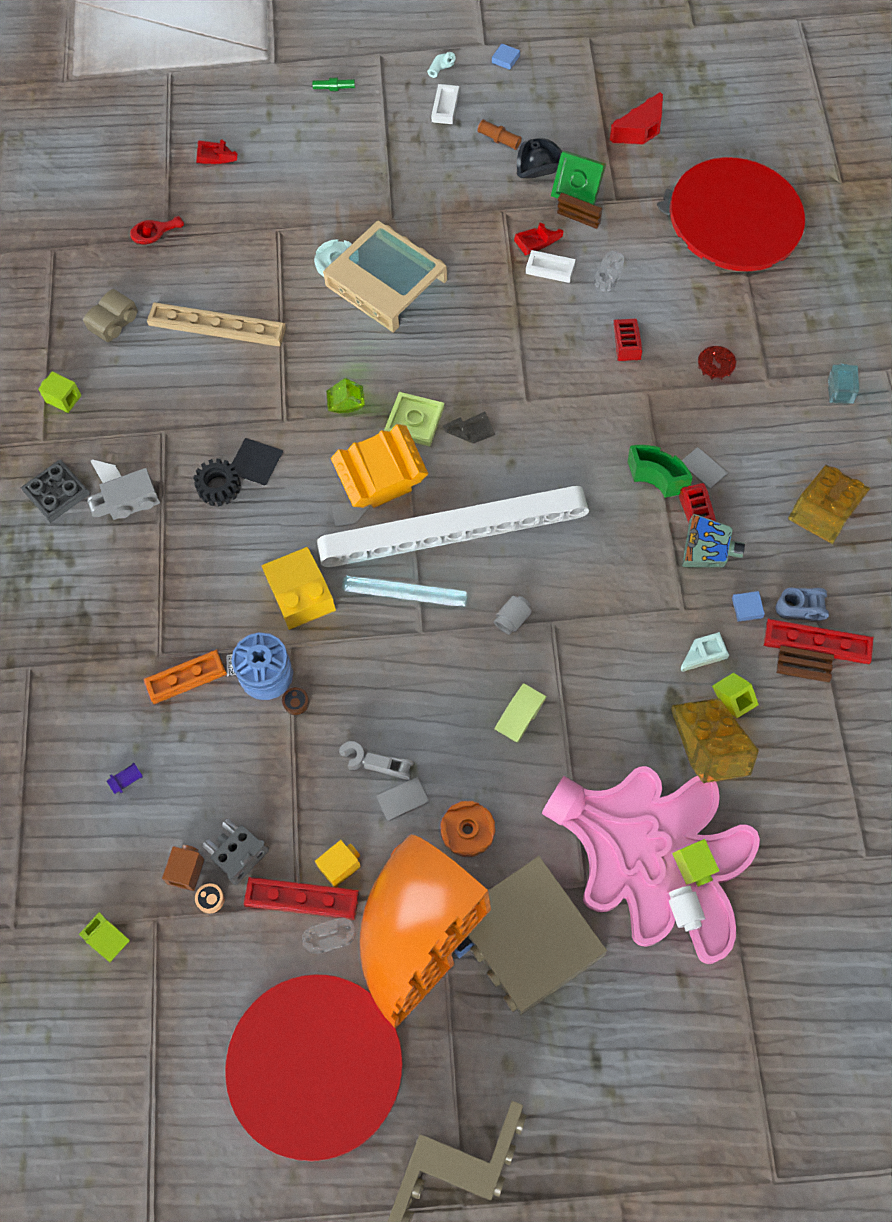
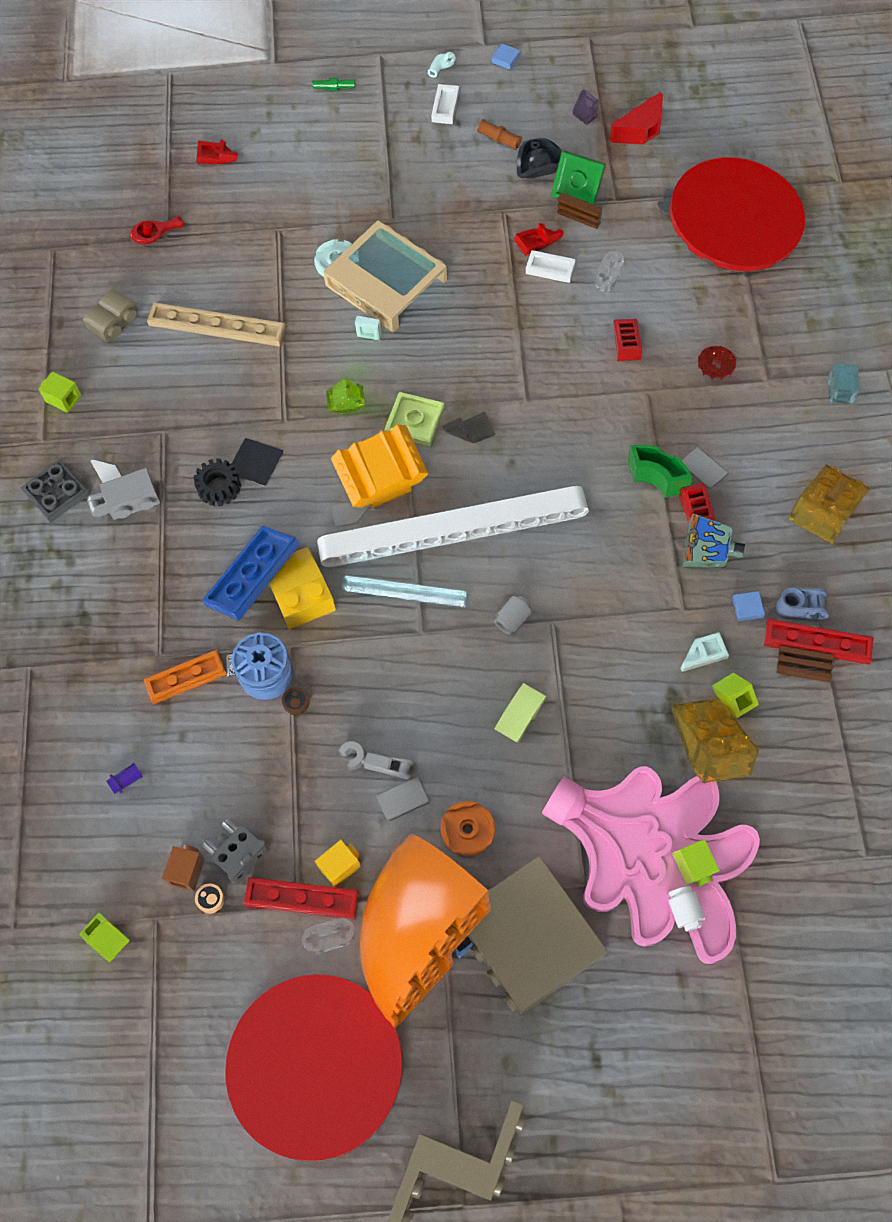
none -> blue tile [202,526,300,621]
none -> light aqua tile [355,316,382,340]
none -> clear purple slope [572,89,599,125]

